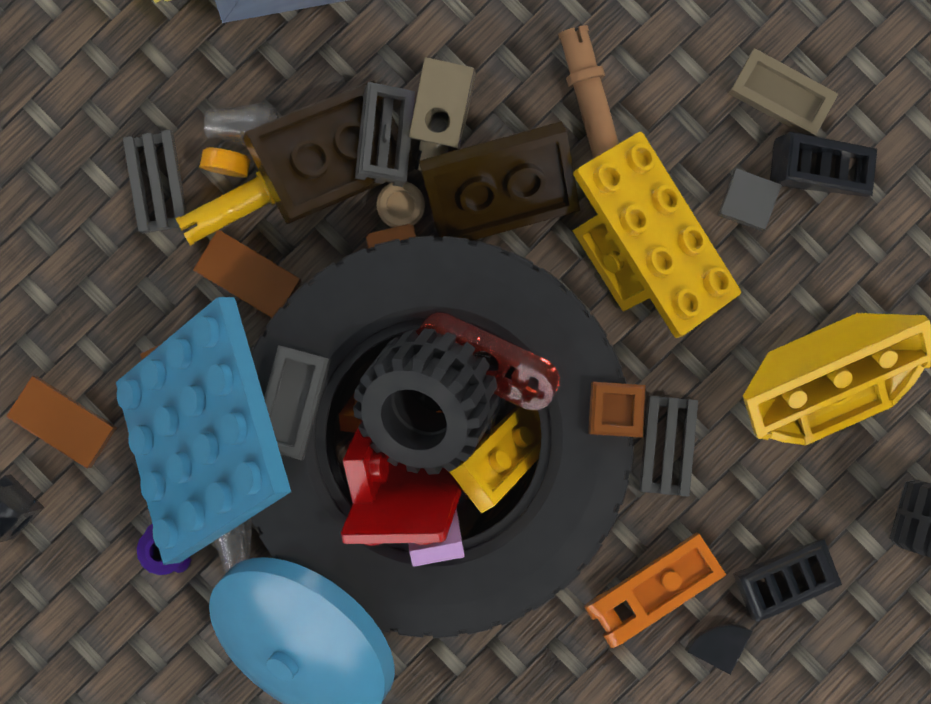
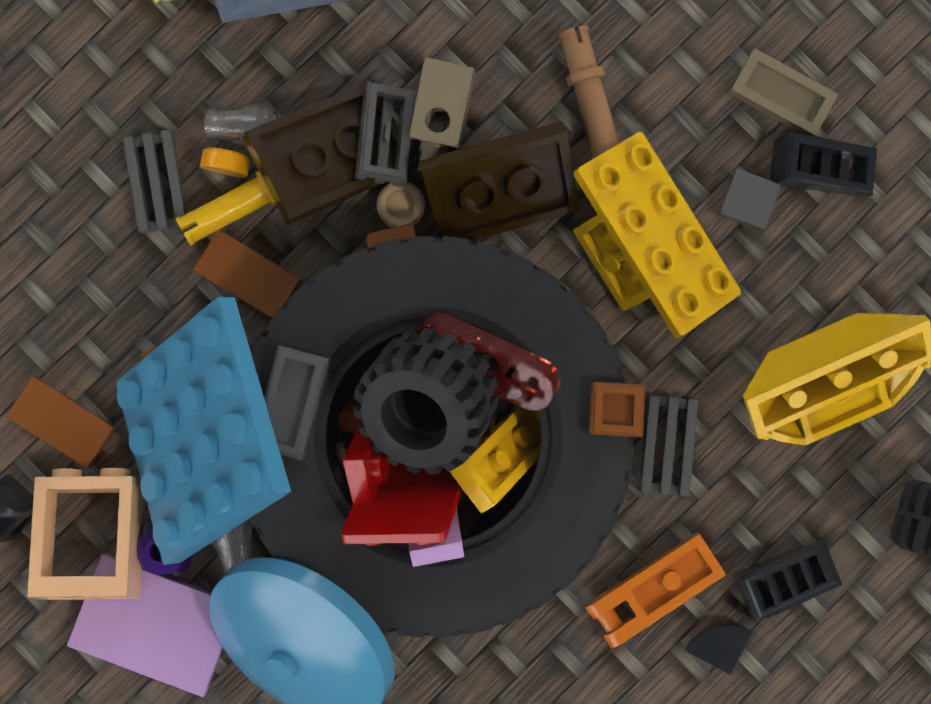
none -> light nougat window [27,468,145,600]
none -> lavender tile [67,553,223,697]

